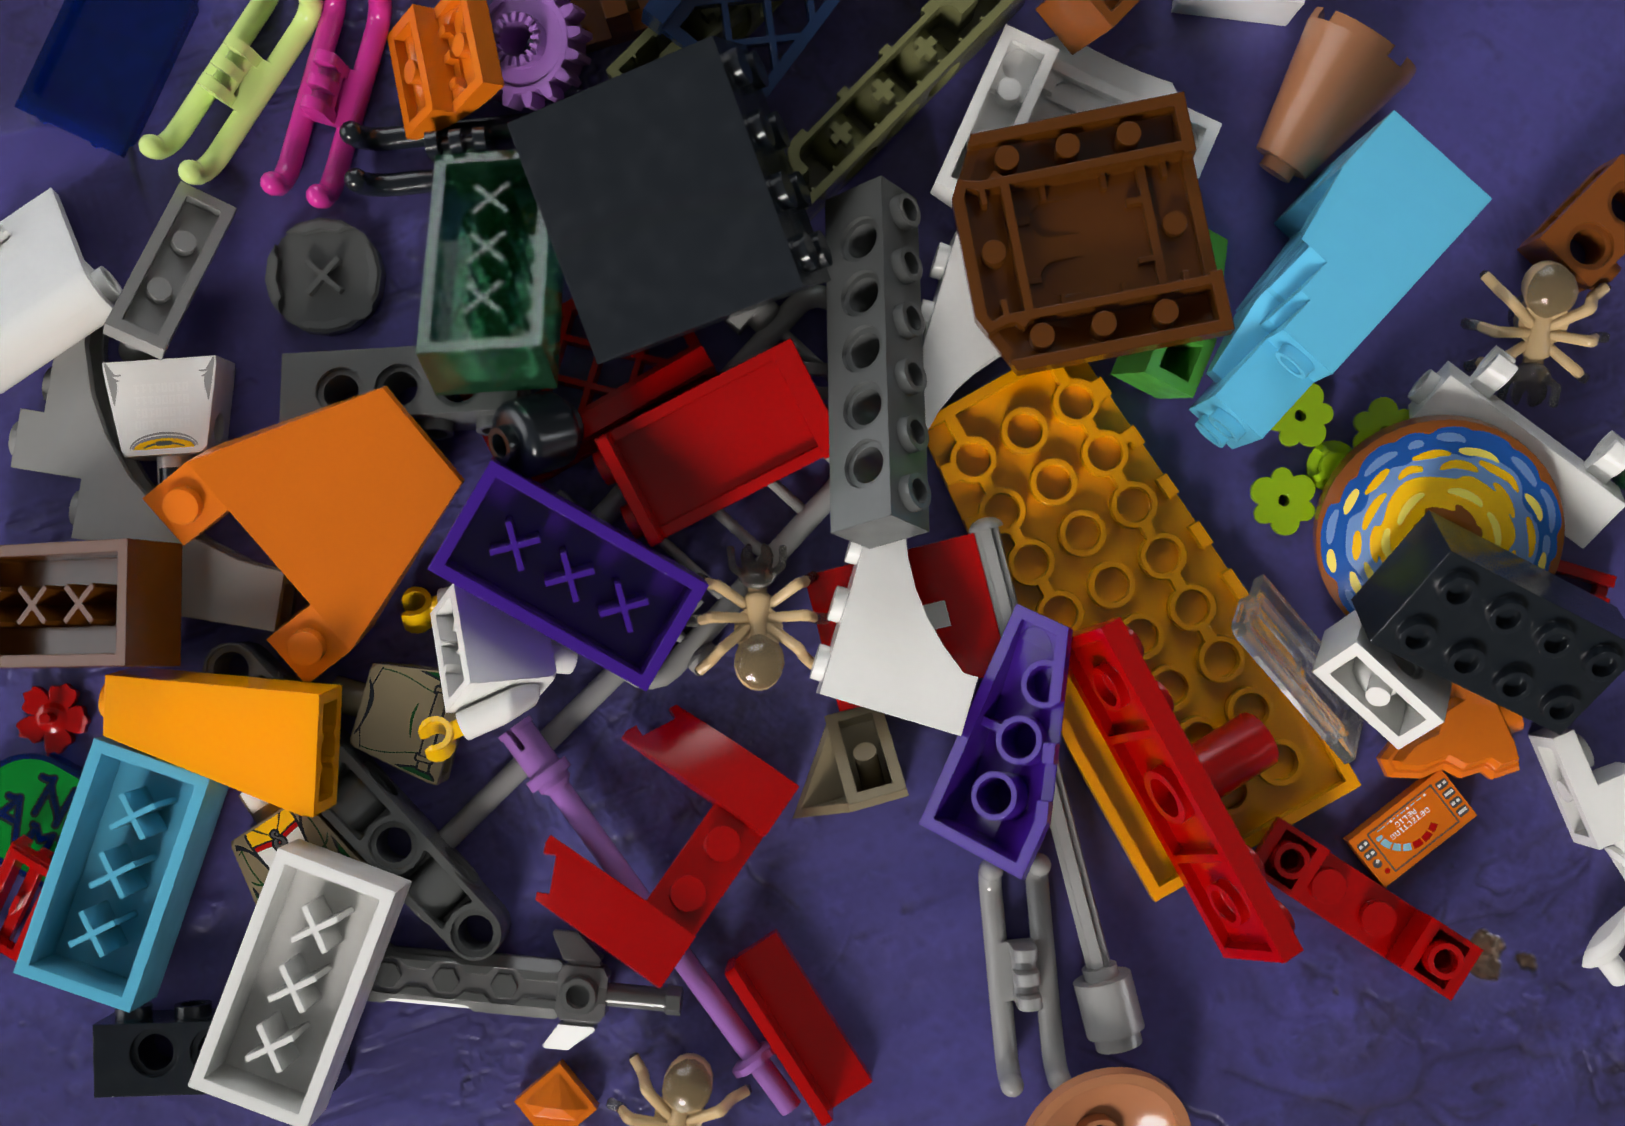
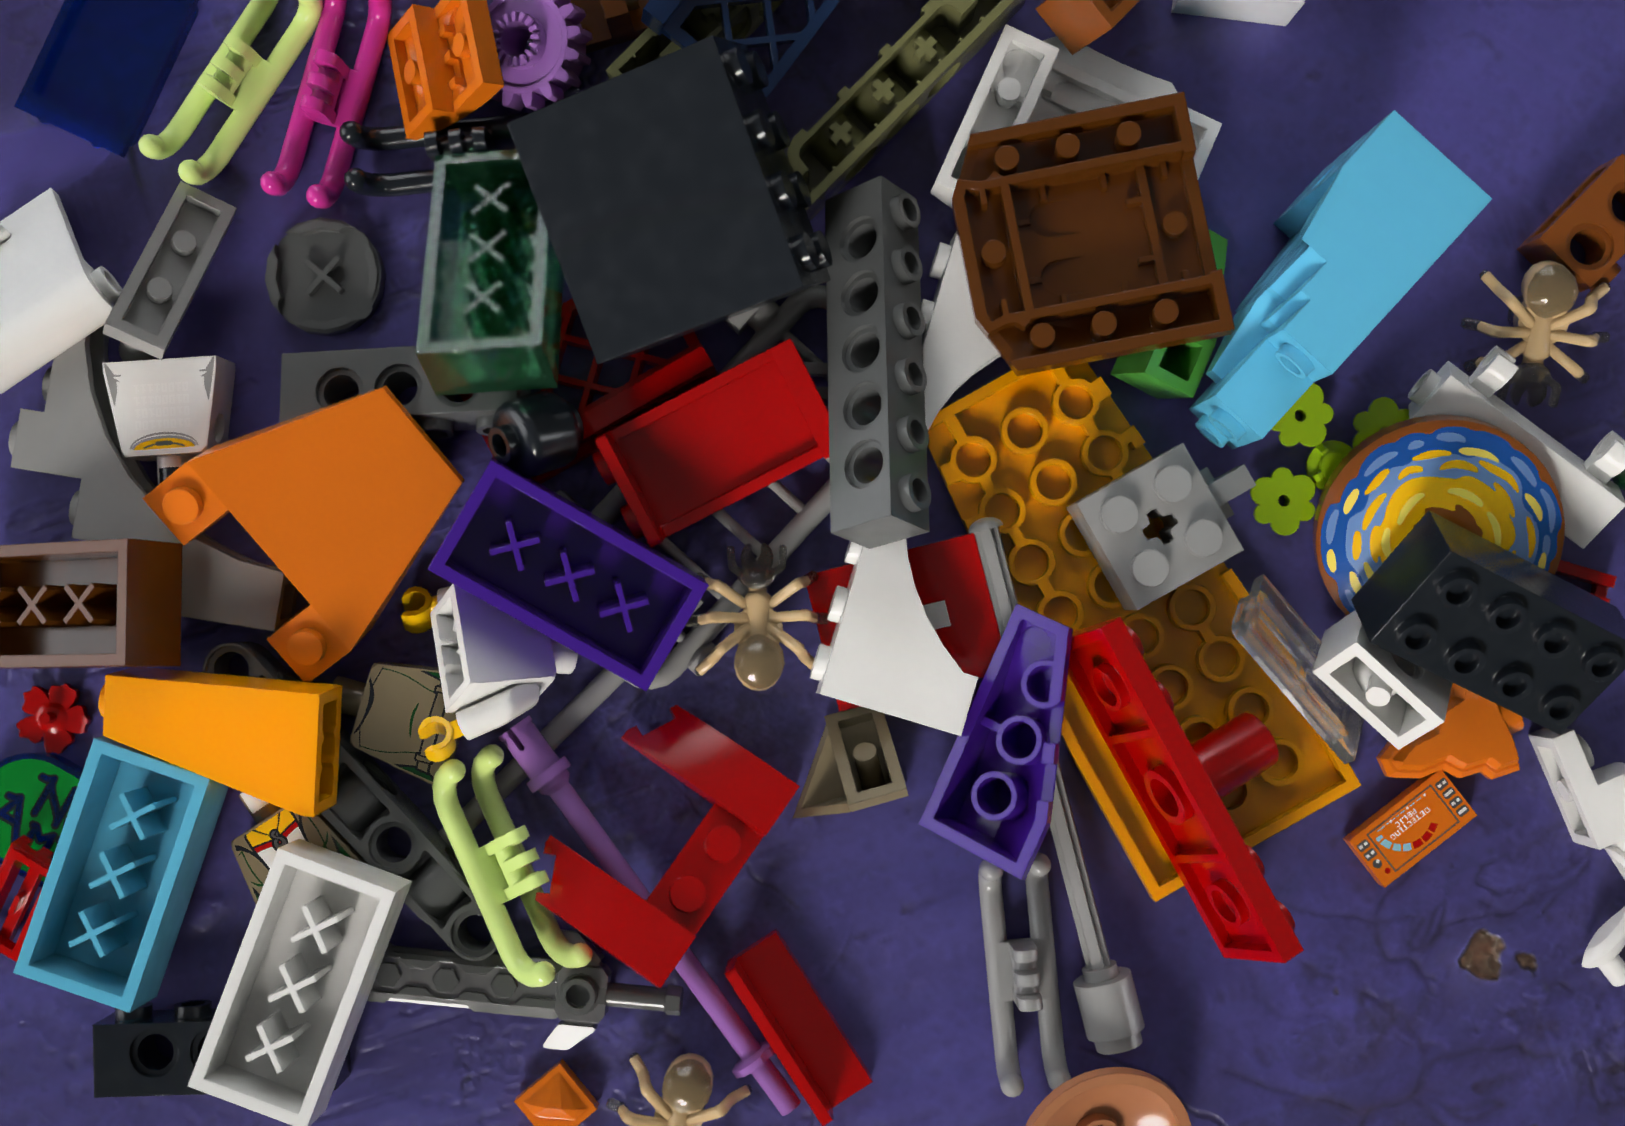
red slope [1255,816,1484,1001] -> none
nougat cone [1256,7,1416,183] -> none
none -> yellowish green piece [432,744,593,988]
none -> light grey hinge [1066,443,1256,610]

